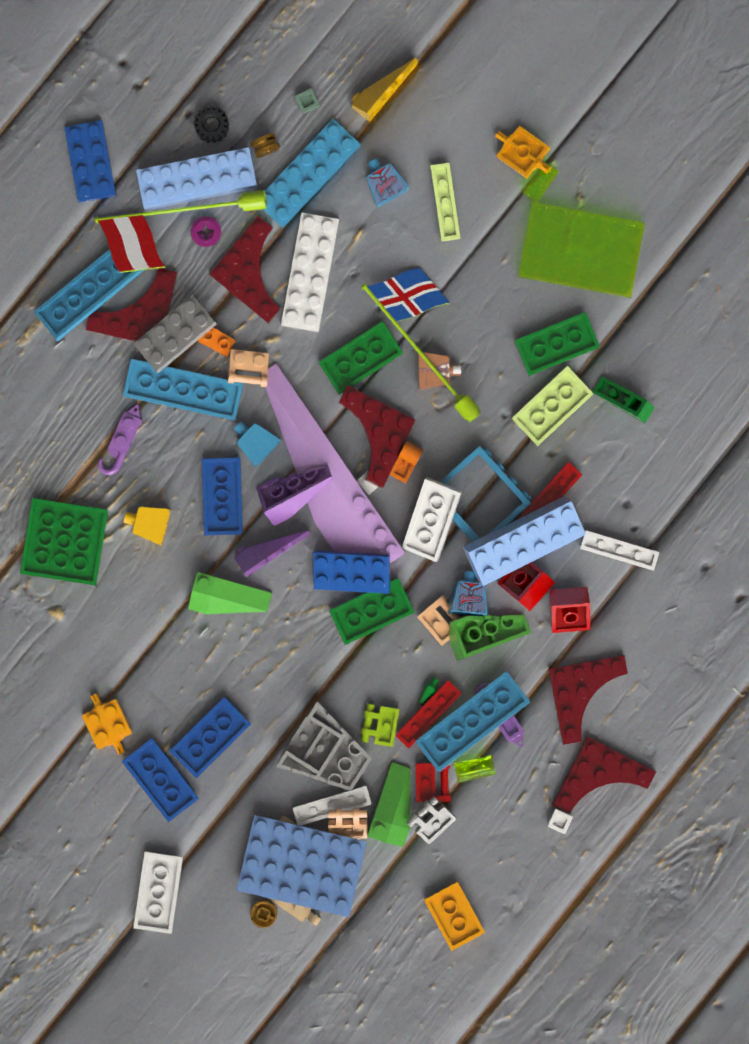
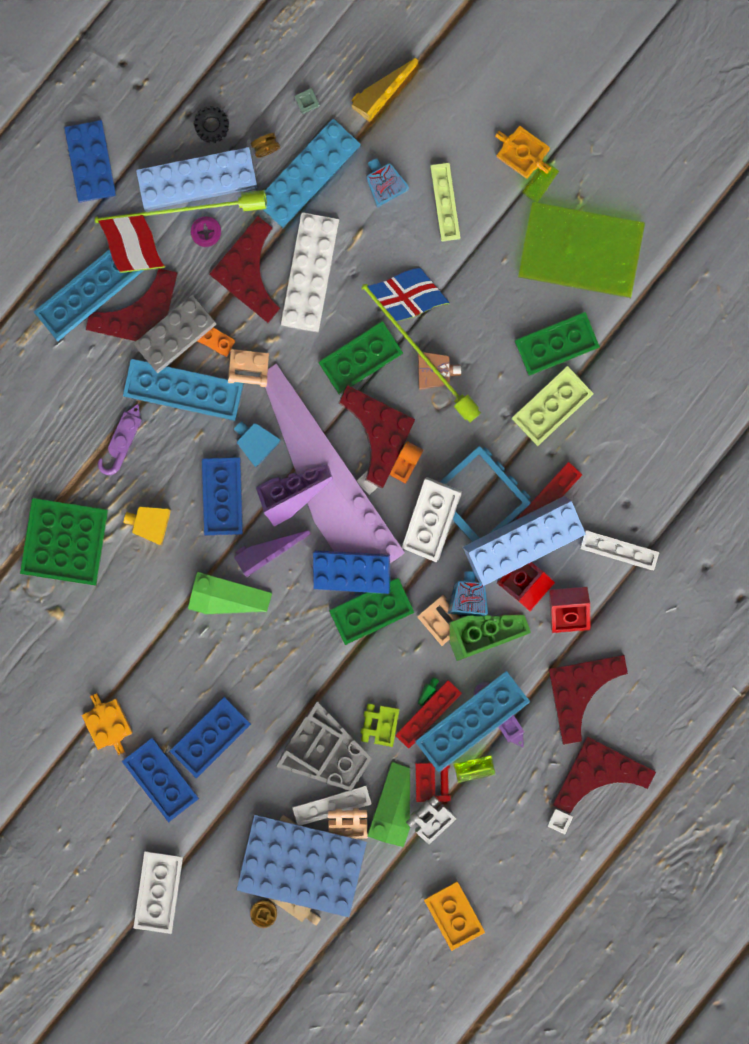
green slope [592,376,655,423] -> none

